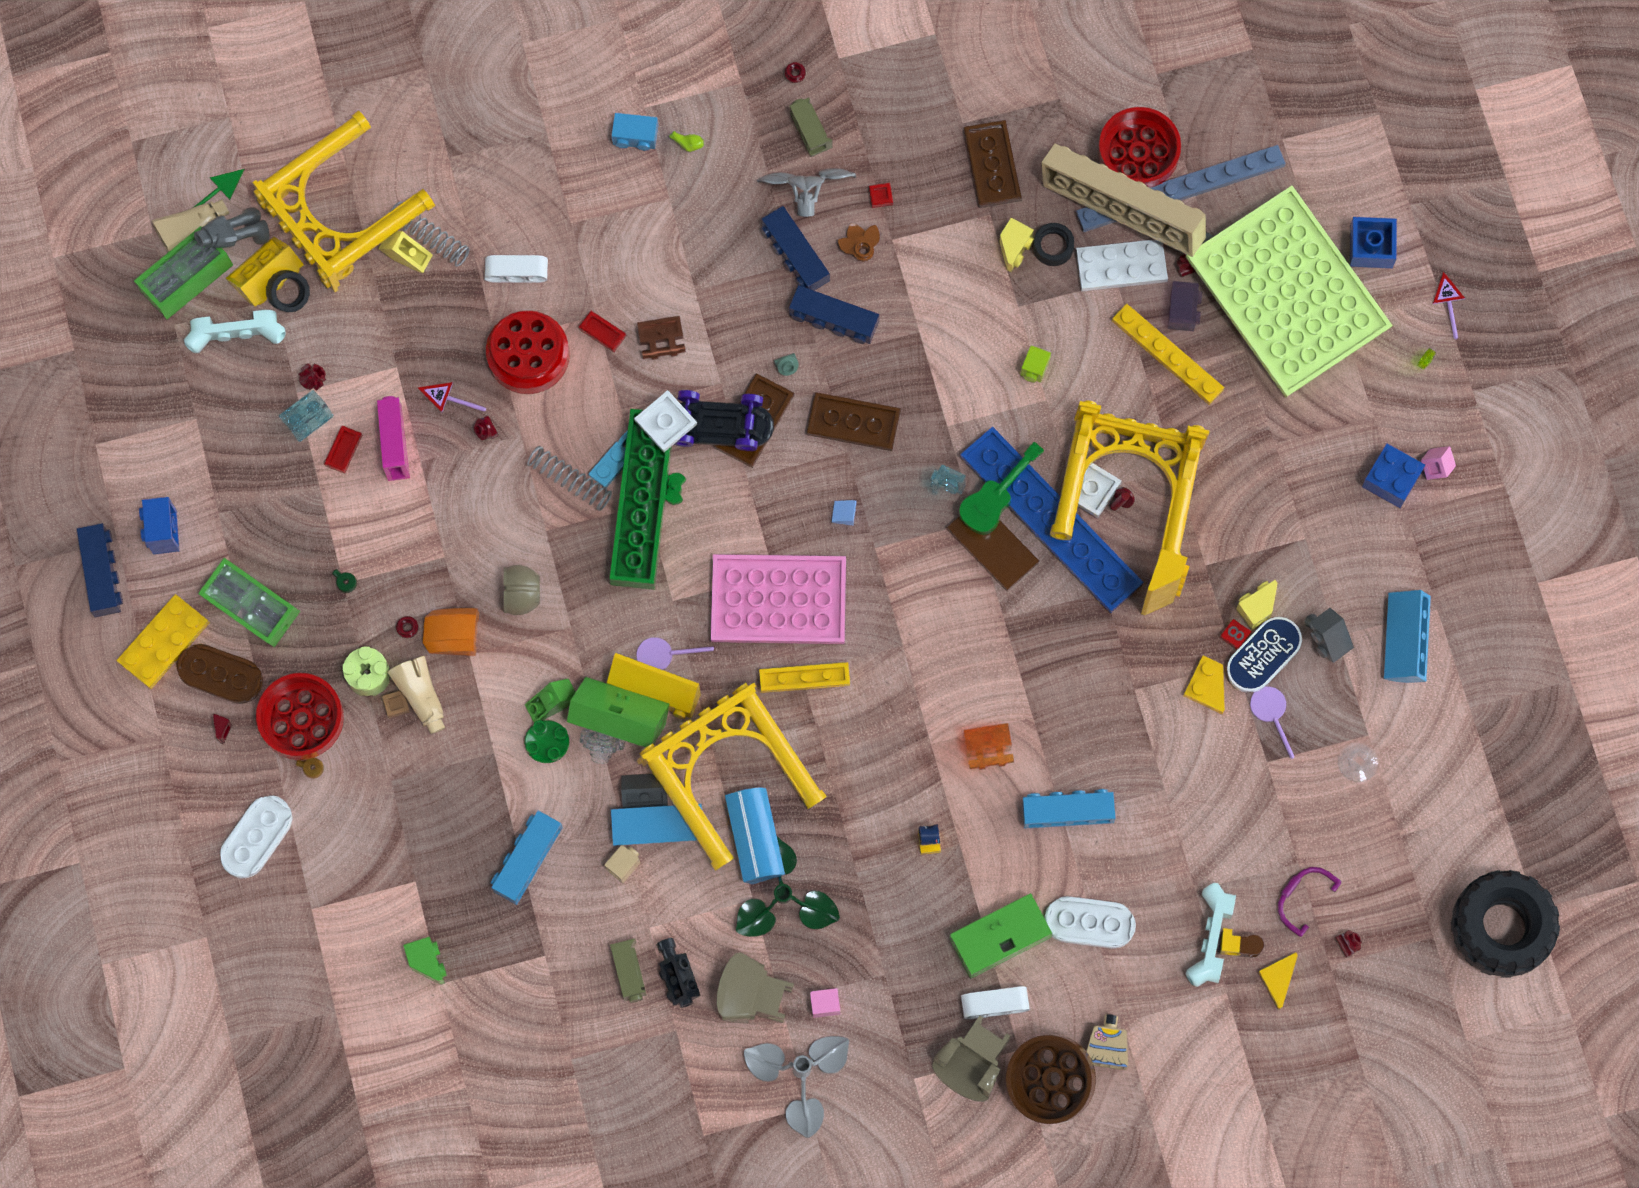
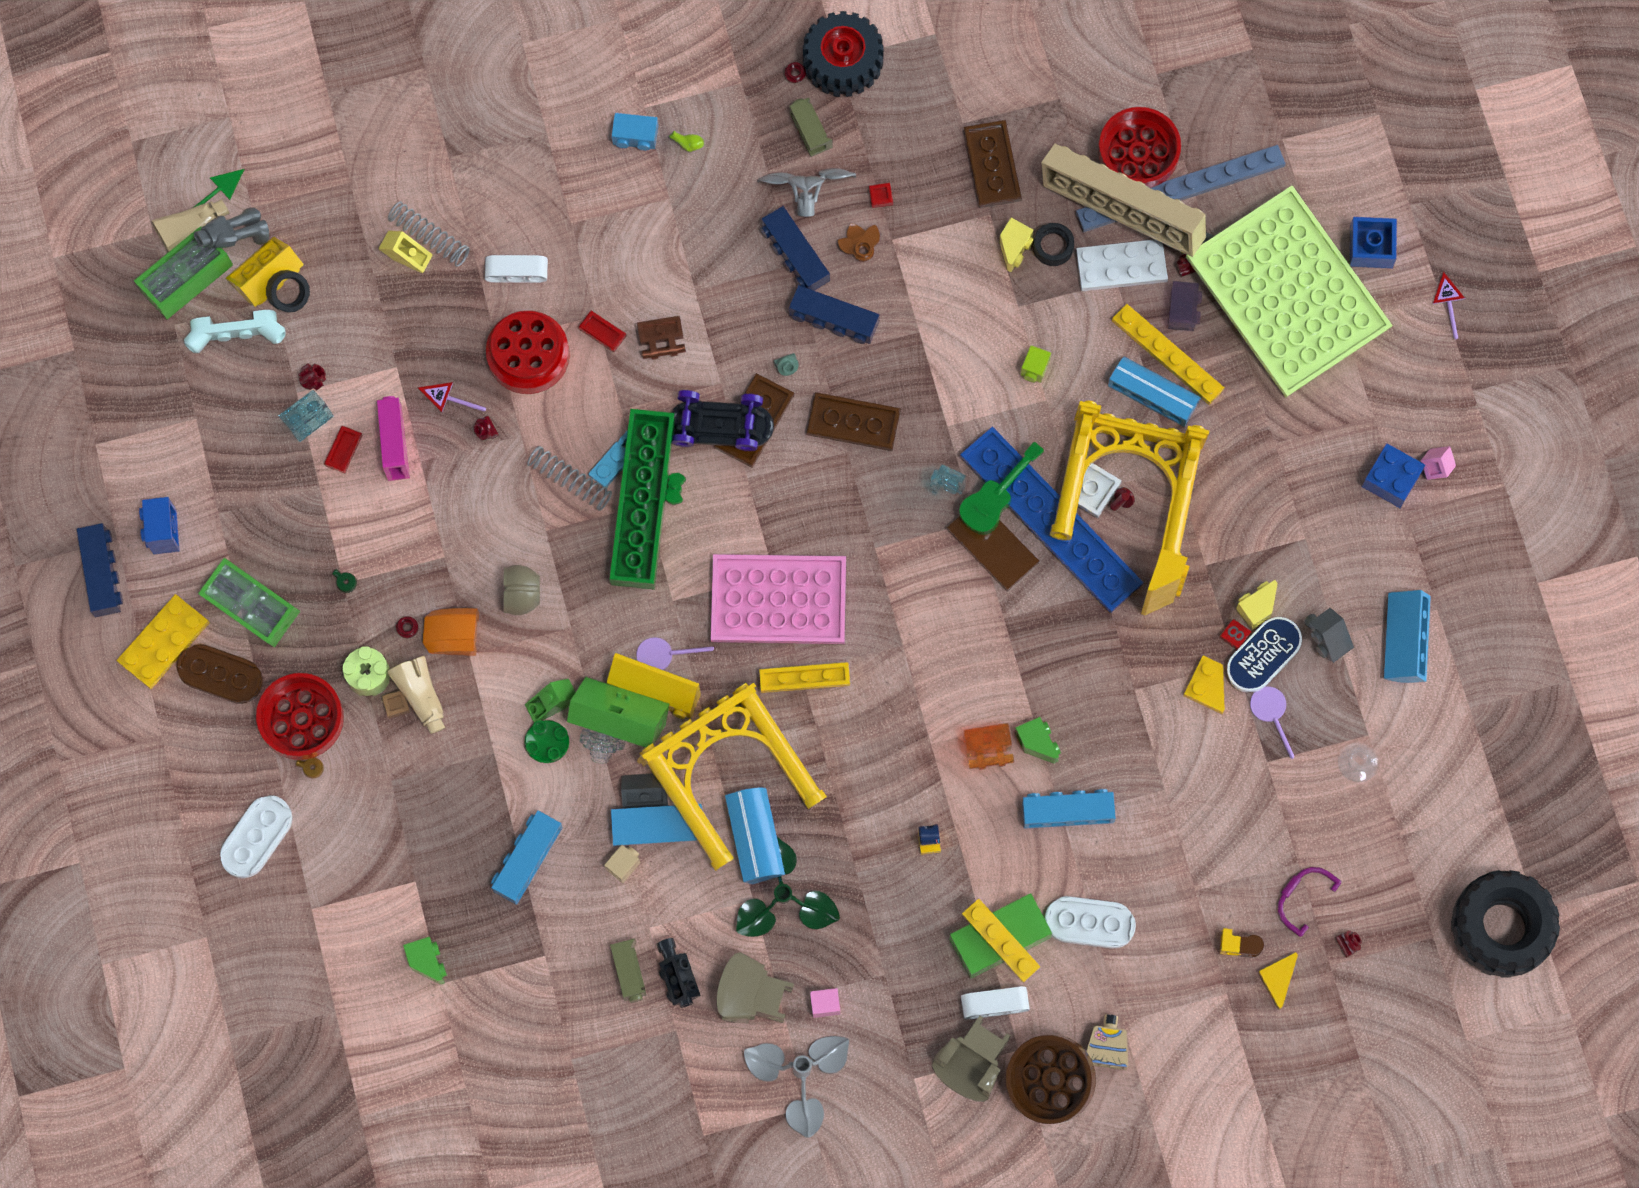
dark red slope [213,714,232,744] -> none
yellow arch [252,110,435,292] -> none
white plate [634,390,697,452] -> none
light blue slope [832,500,856,526] -> none
light aqua plate [1186,883,1236,987] -> none
clear neon green tile [1417,348,1436,370] -> none
none -> black wheel [803,11,884,97]
none -> yellow plate [962,898,1040,982]
none -> bright green slope [1015,717,1061,764]
none -> dark azure brick [1108,356,1201,427]

